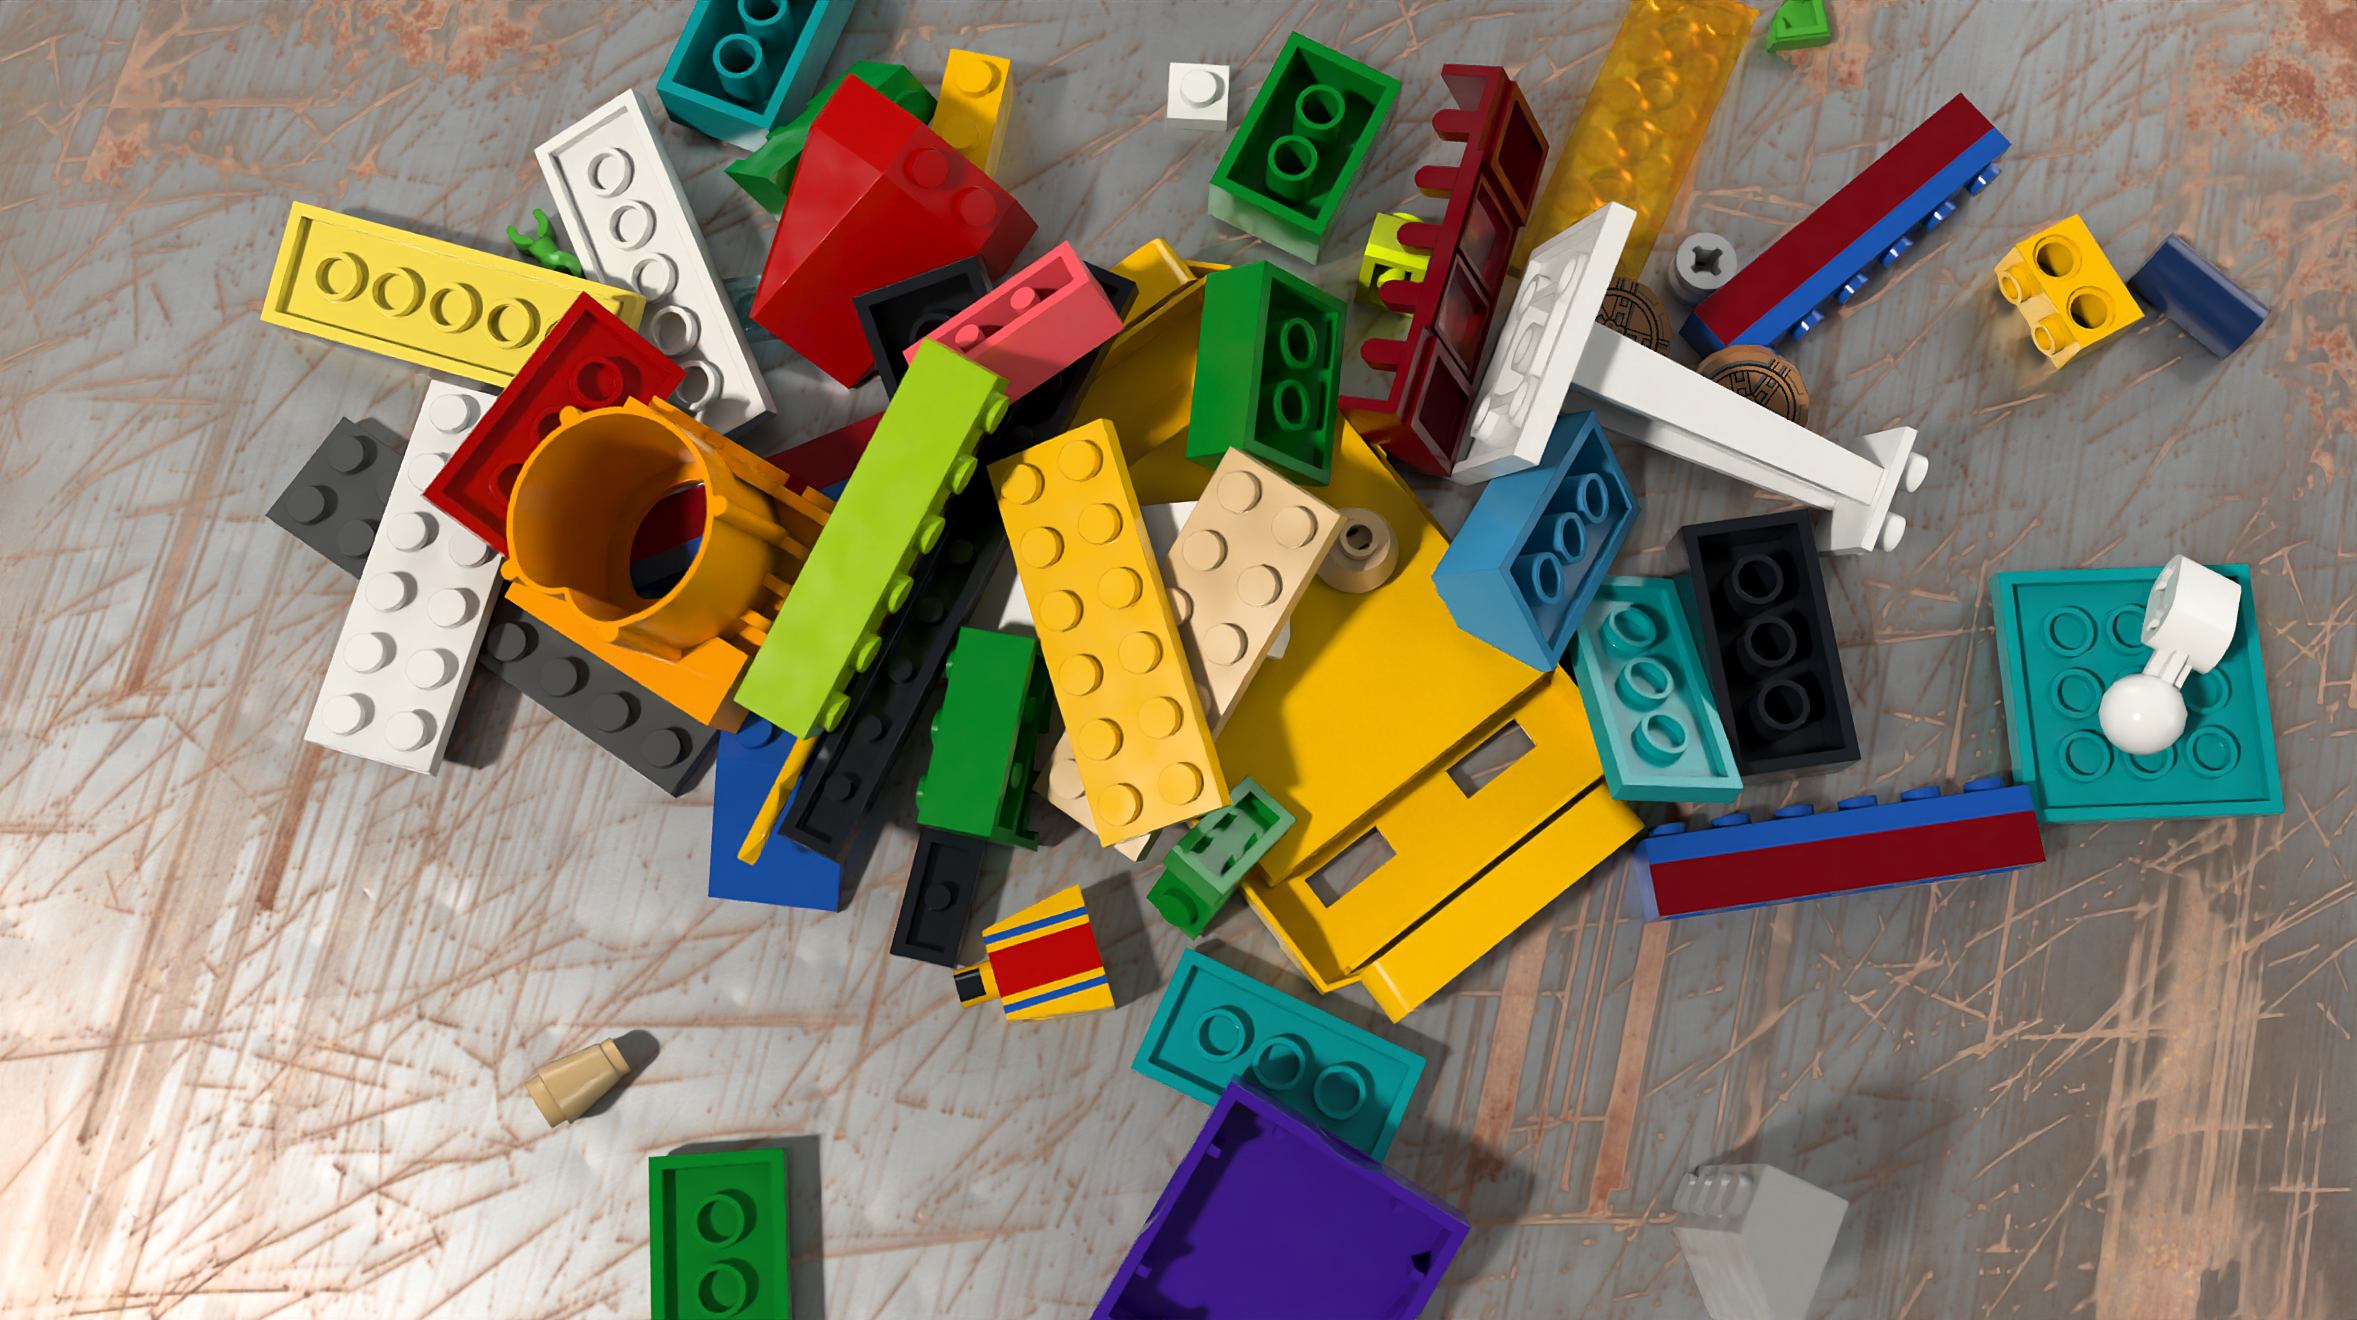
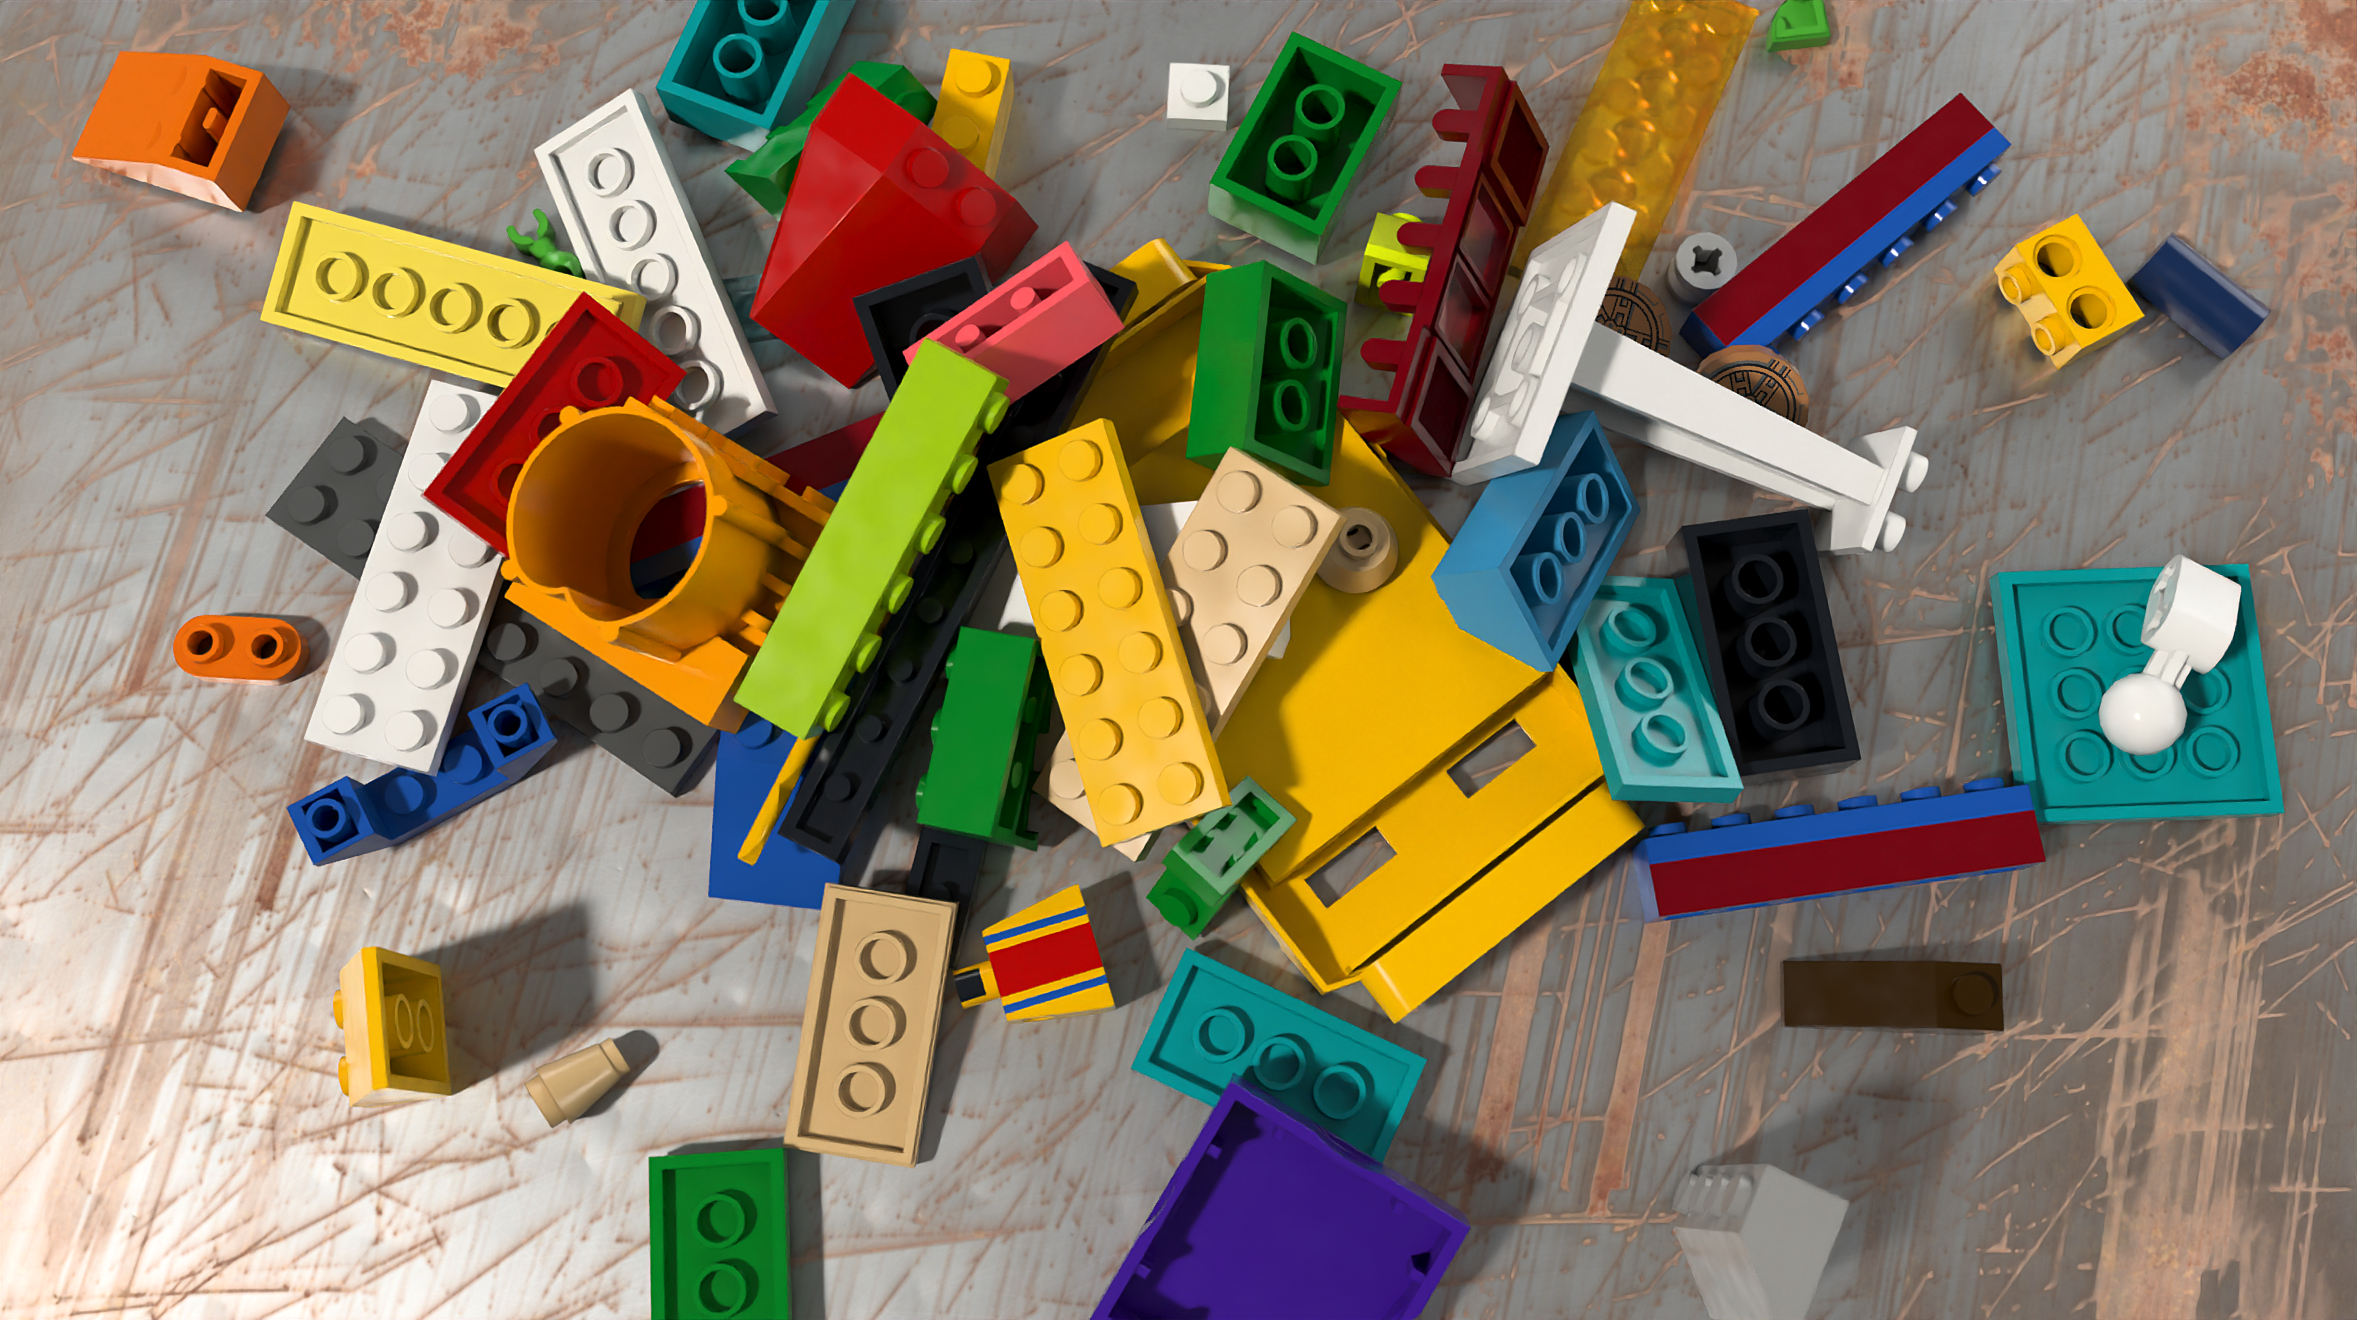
none -> orange slope [71,51,291,213]
none -> orange plate [173,615,310,686]
none -> blue slope [286,682,558,867]
none -> yellow slope [333,946,452,1108]
none -> tan tile [783,881,959,1168]
none -> dark brown slope [1780,961,2004,1036]

